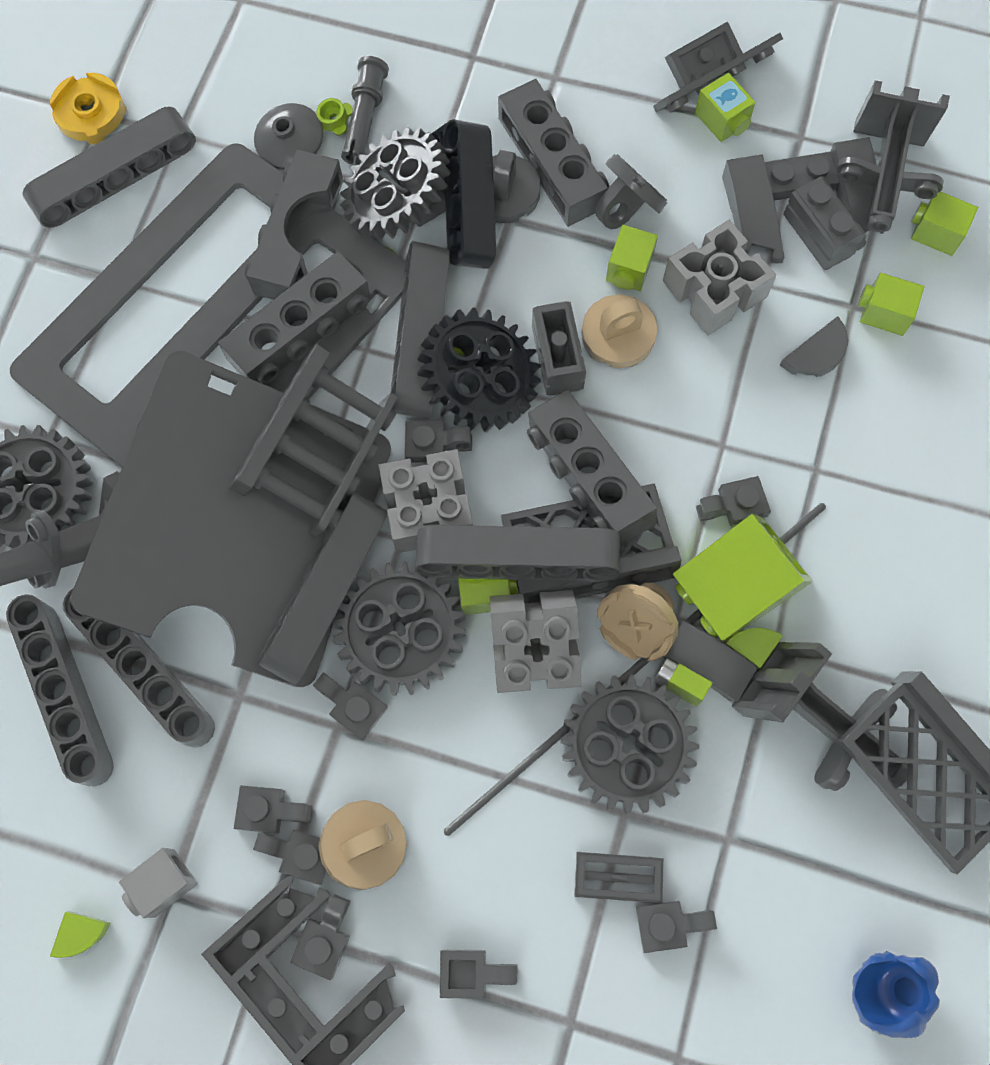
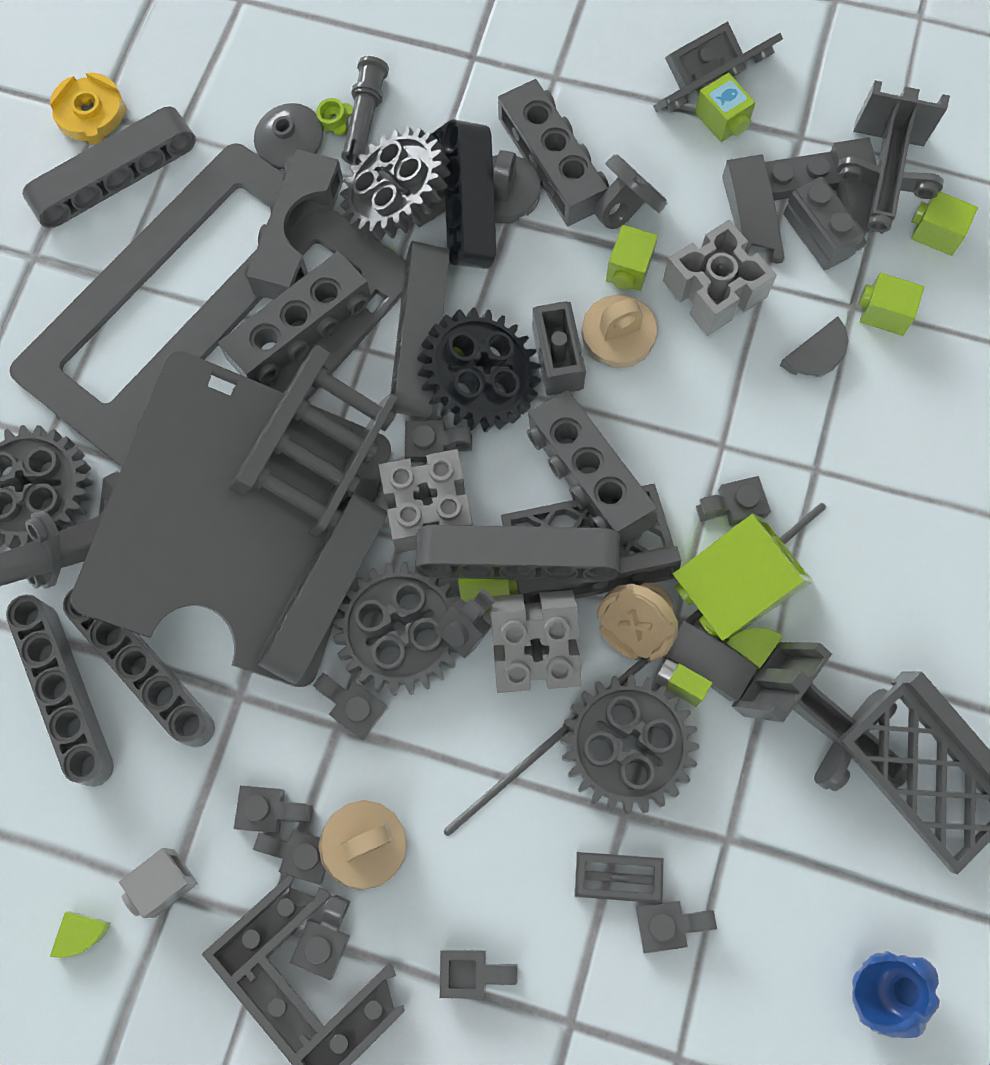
none -> dark grey plate [434,589,495,658]

